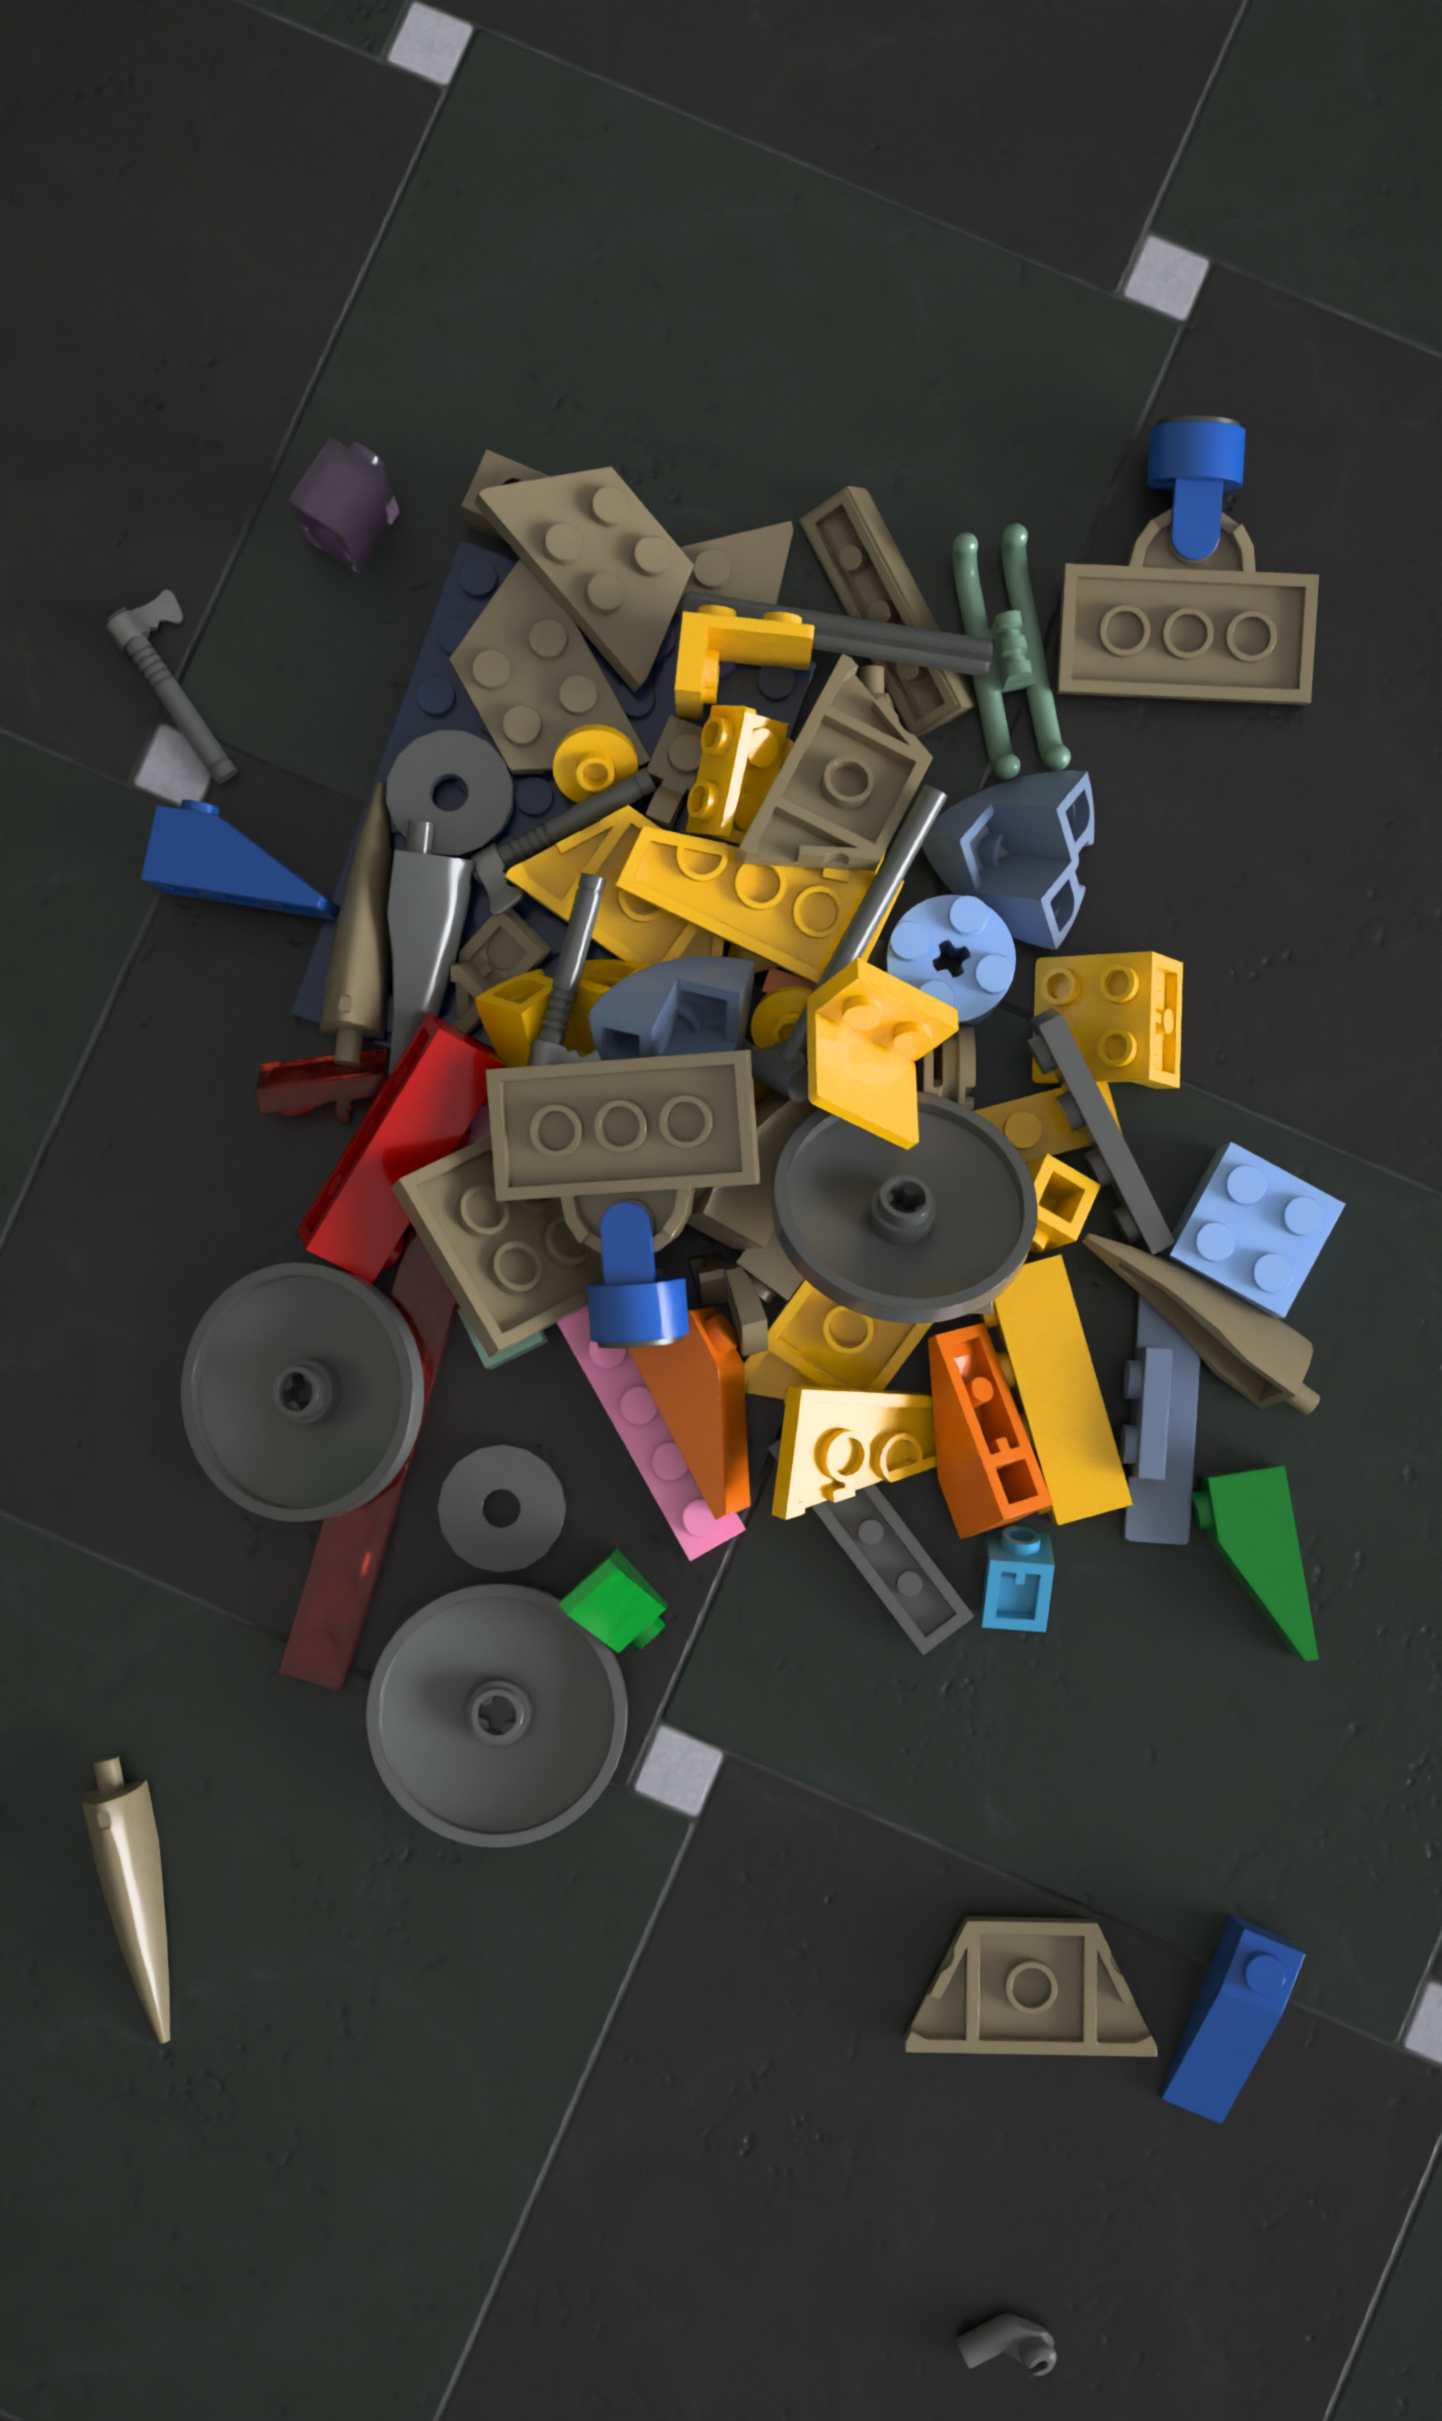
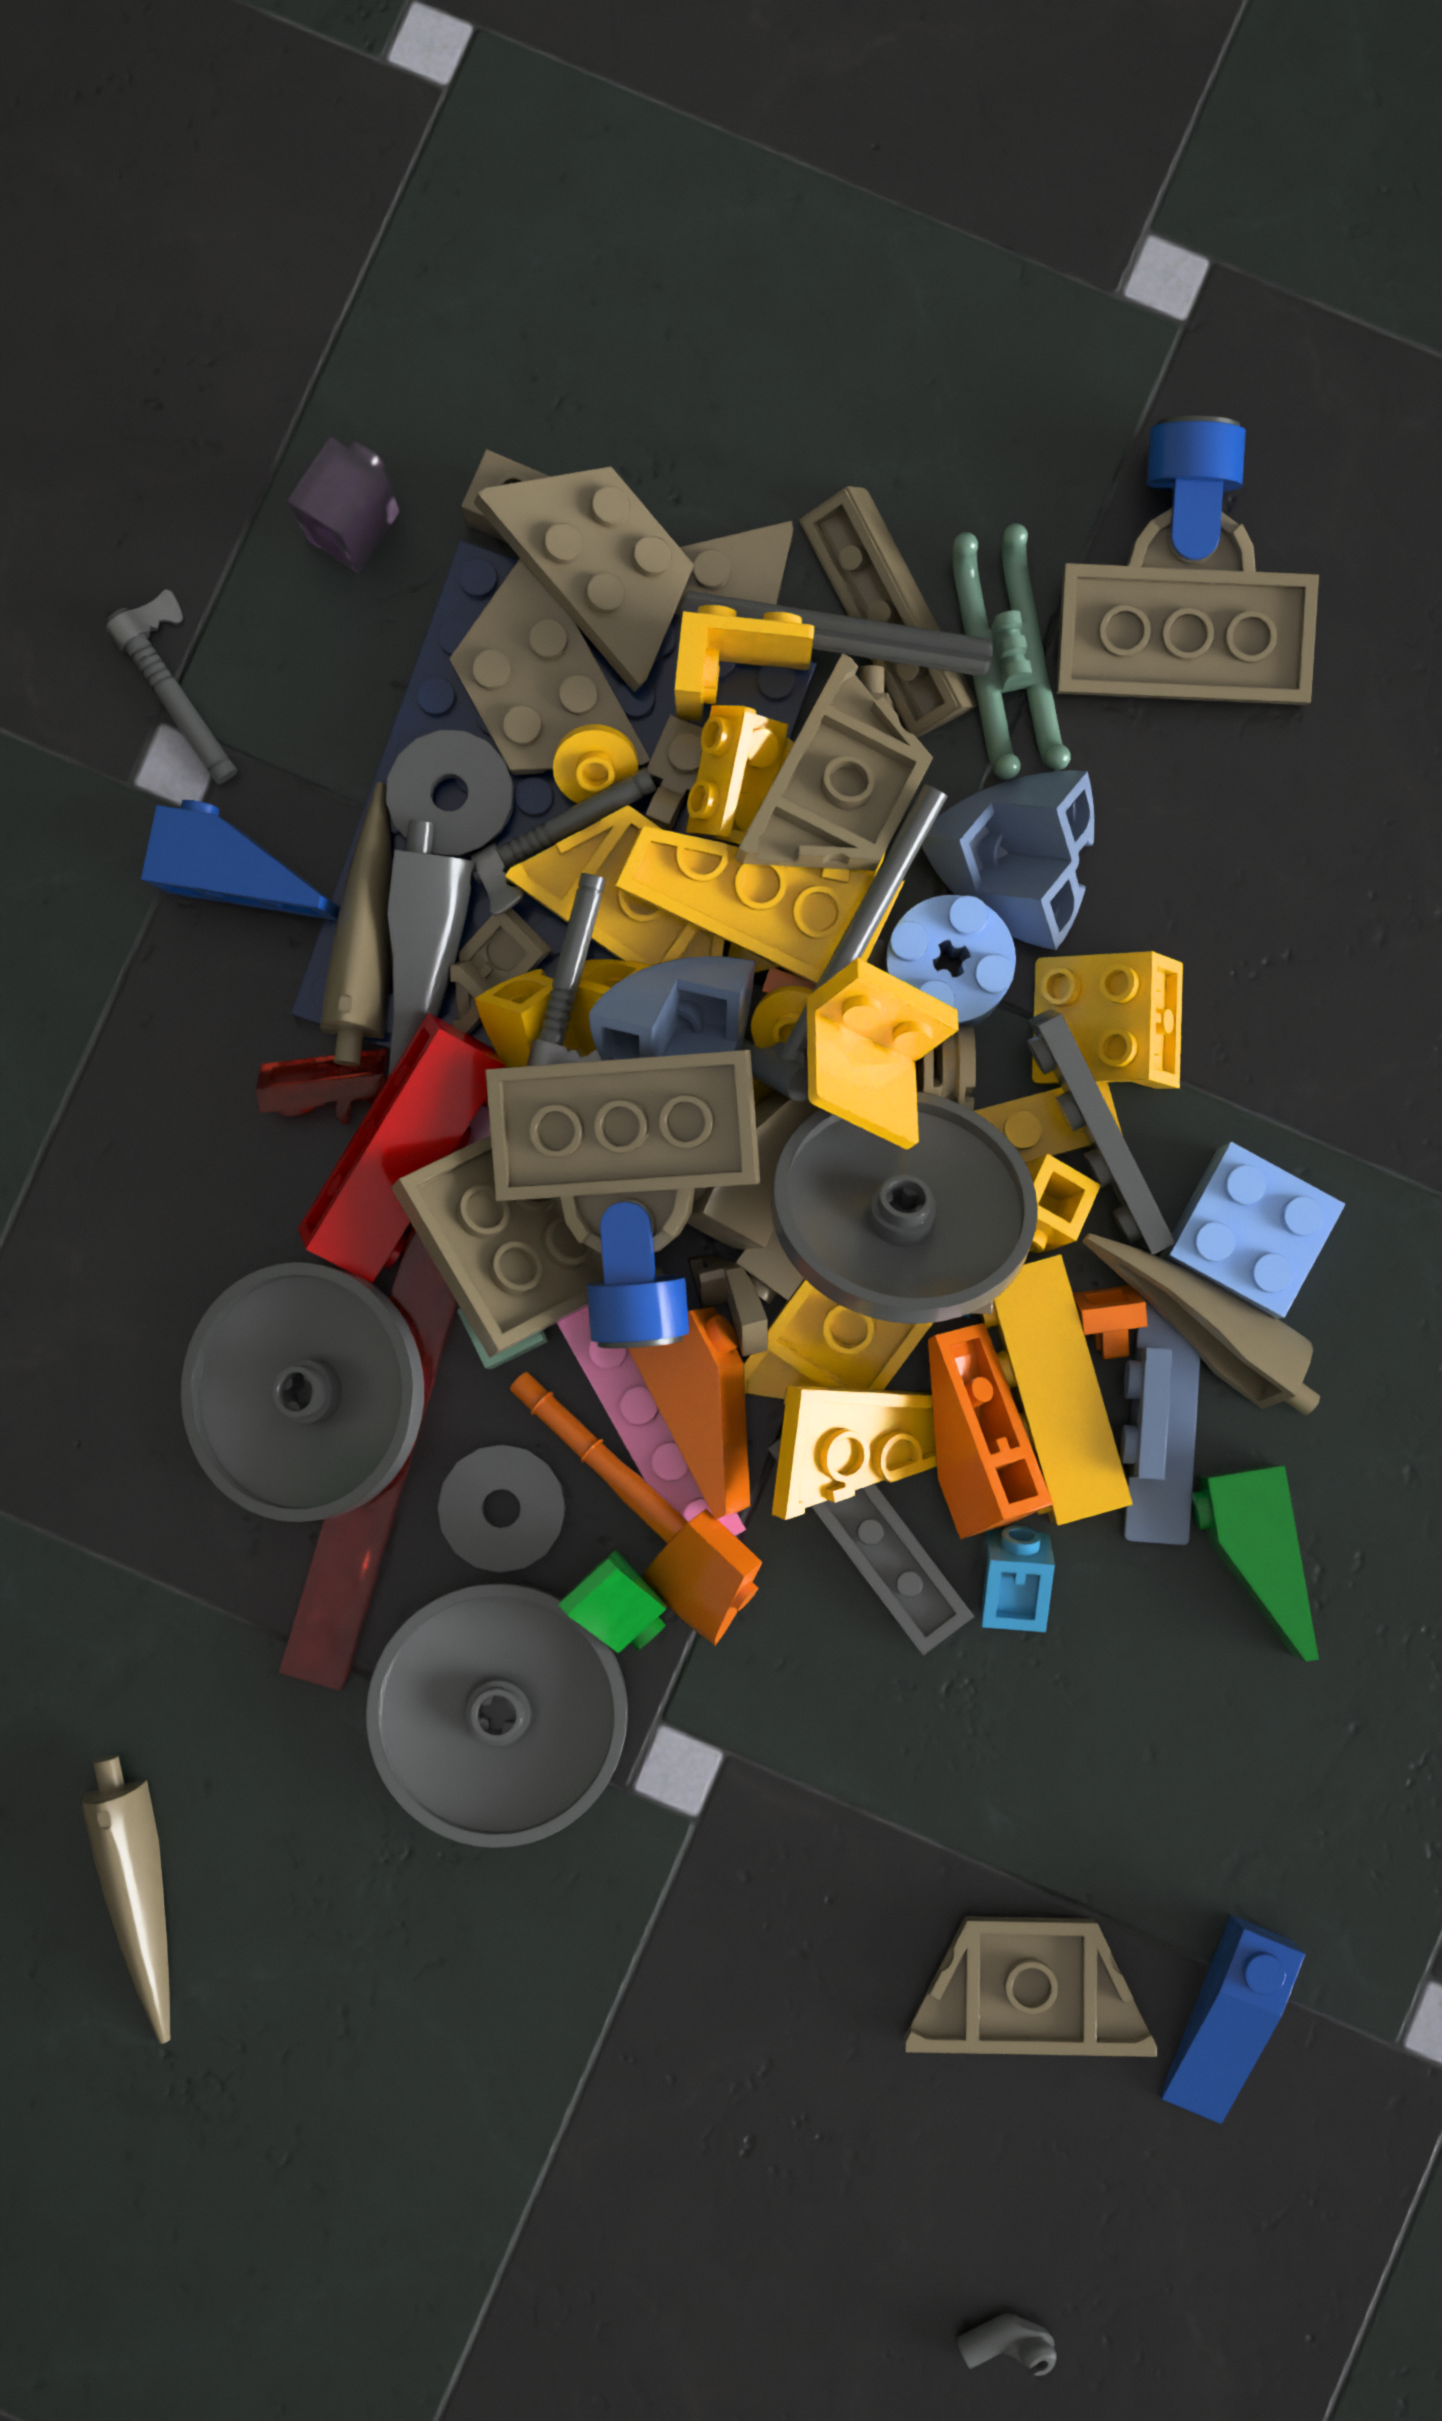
none -> orange piece [510,1372,762,1646]
none -> orange tile [1073,1285,1148,1360]

